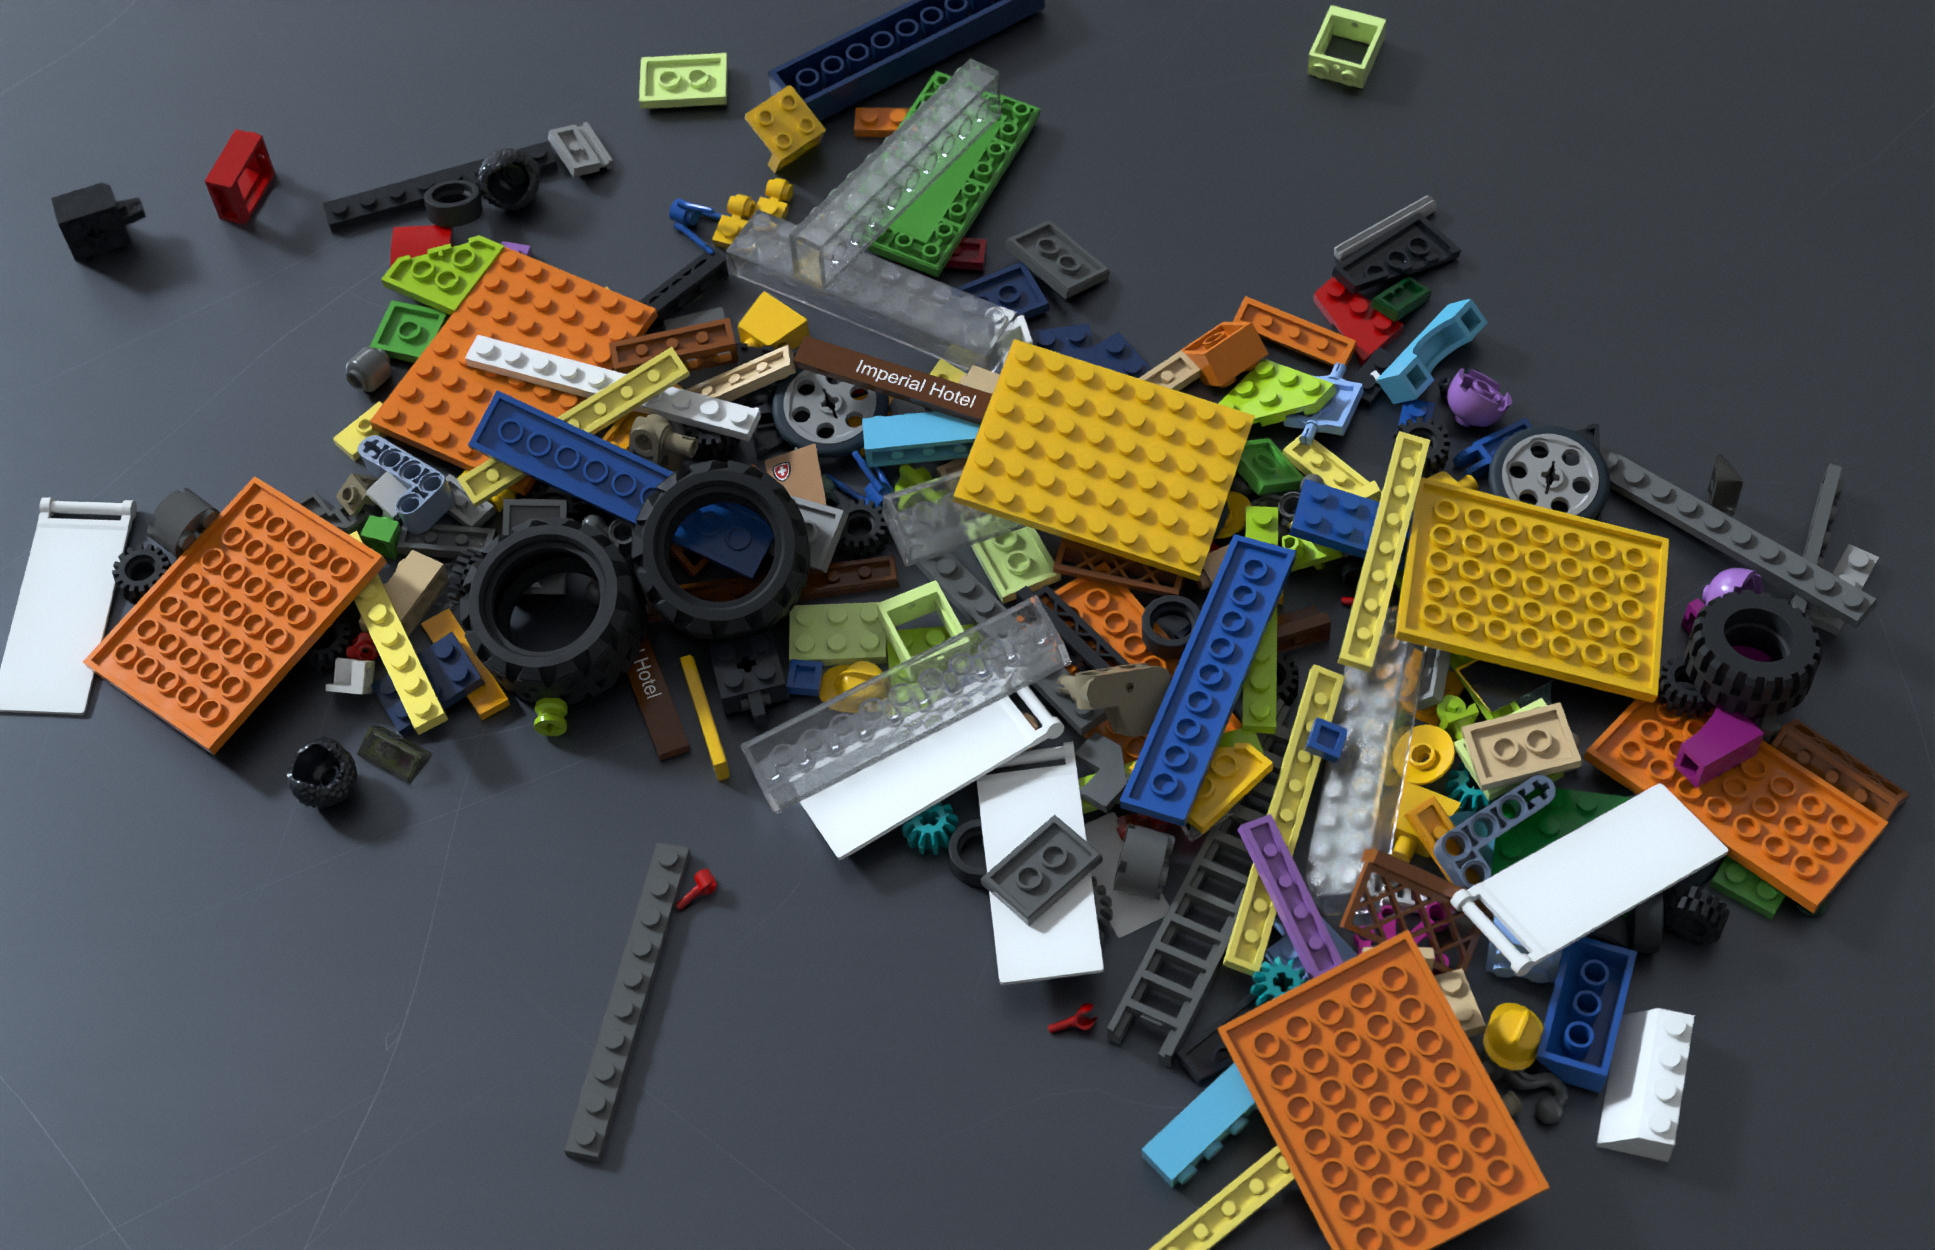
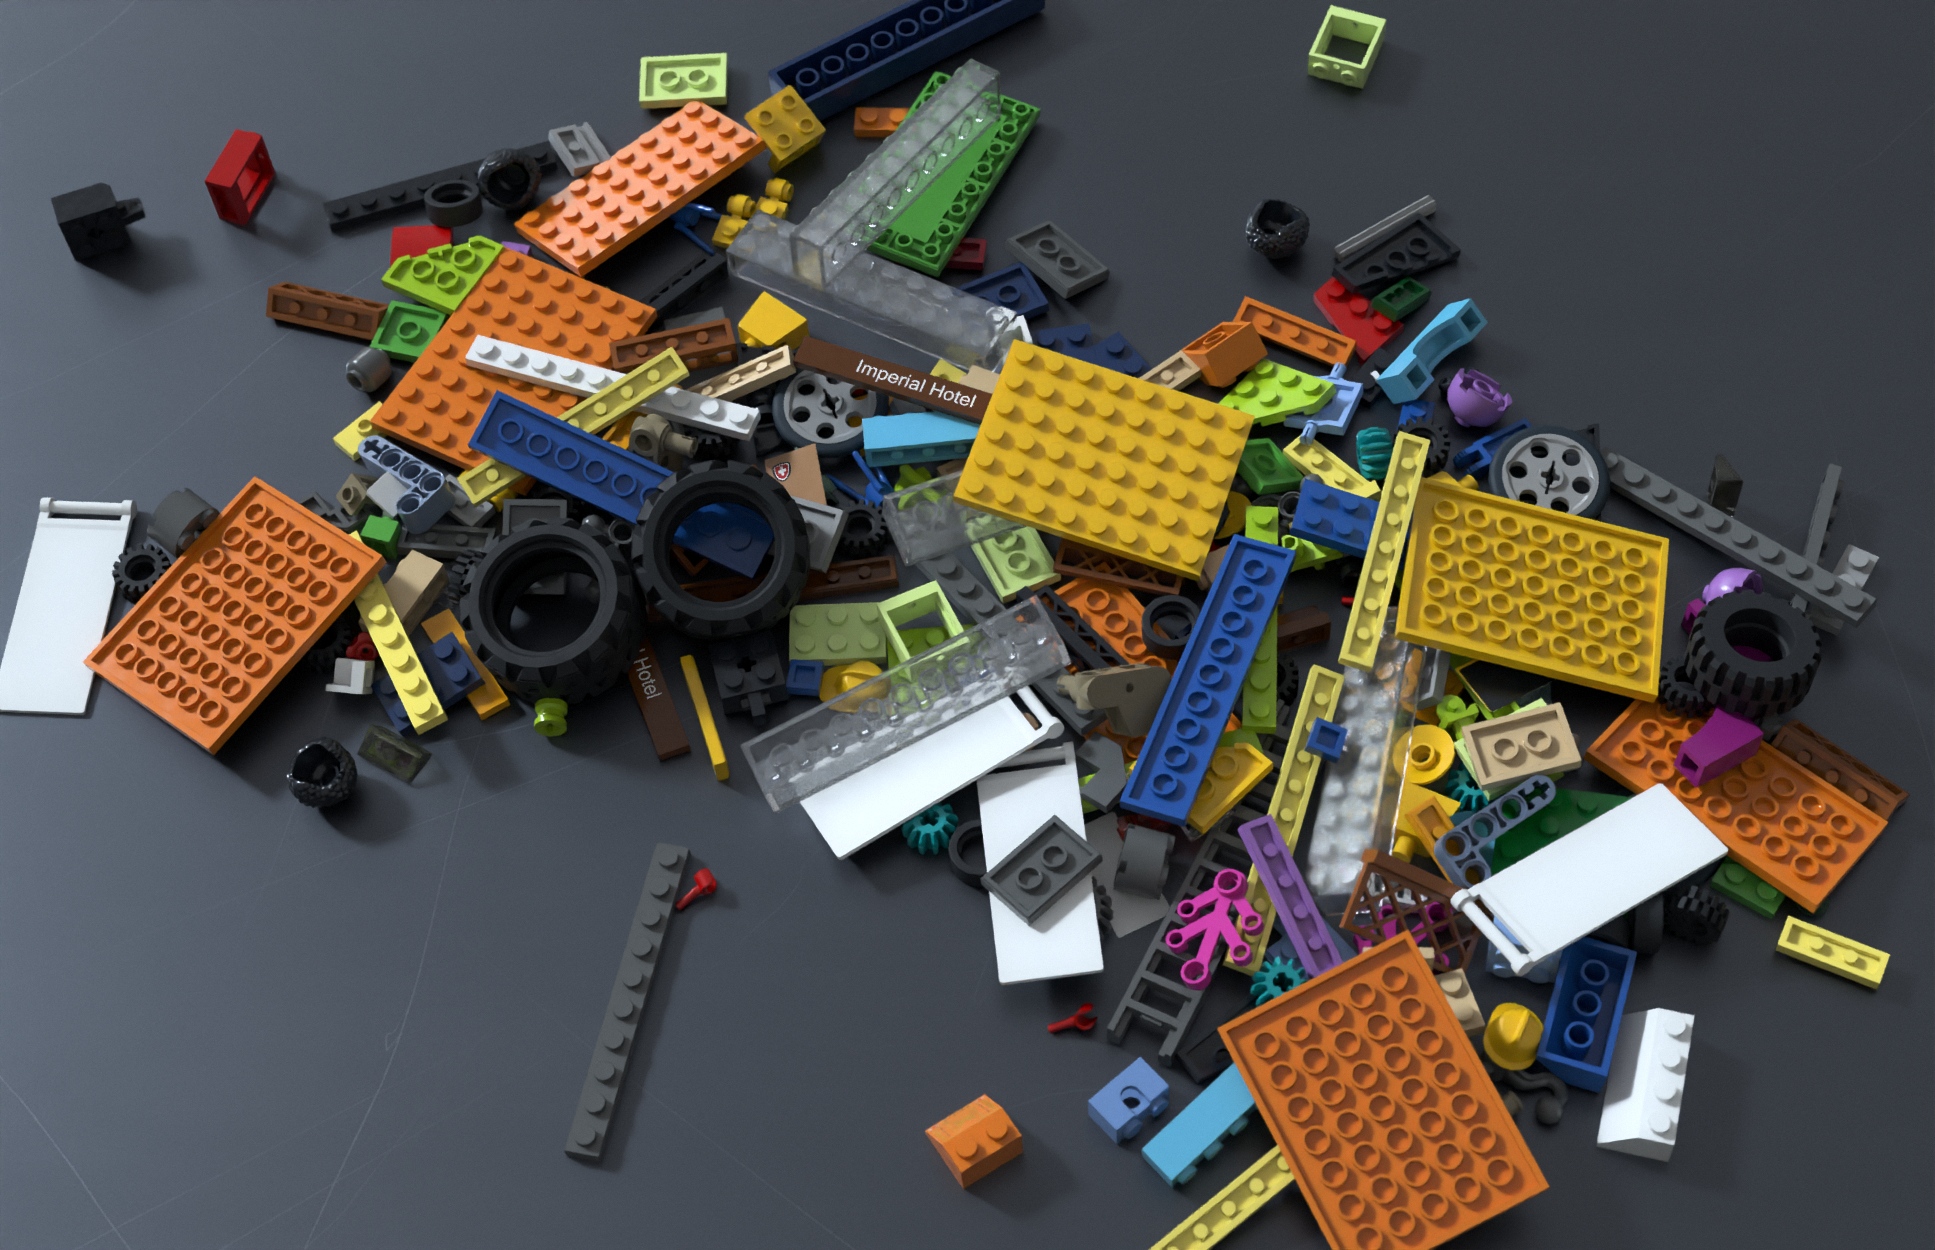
none -> dark orange fence [266,282,390,340]
none -> orange plate [514,101,767,277]
none -> orange slope [925,1094,1023,1189]
none -> medium blue brick [1088,1057,1169,1144]
none -> dark pink plant [1166,869,1264,990]
none -> black hair [1244,199,1310,259]
none -> teal gear [1356,427,1393,481]
none -> light yellow plate [1775,916,1890,990]

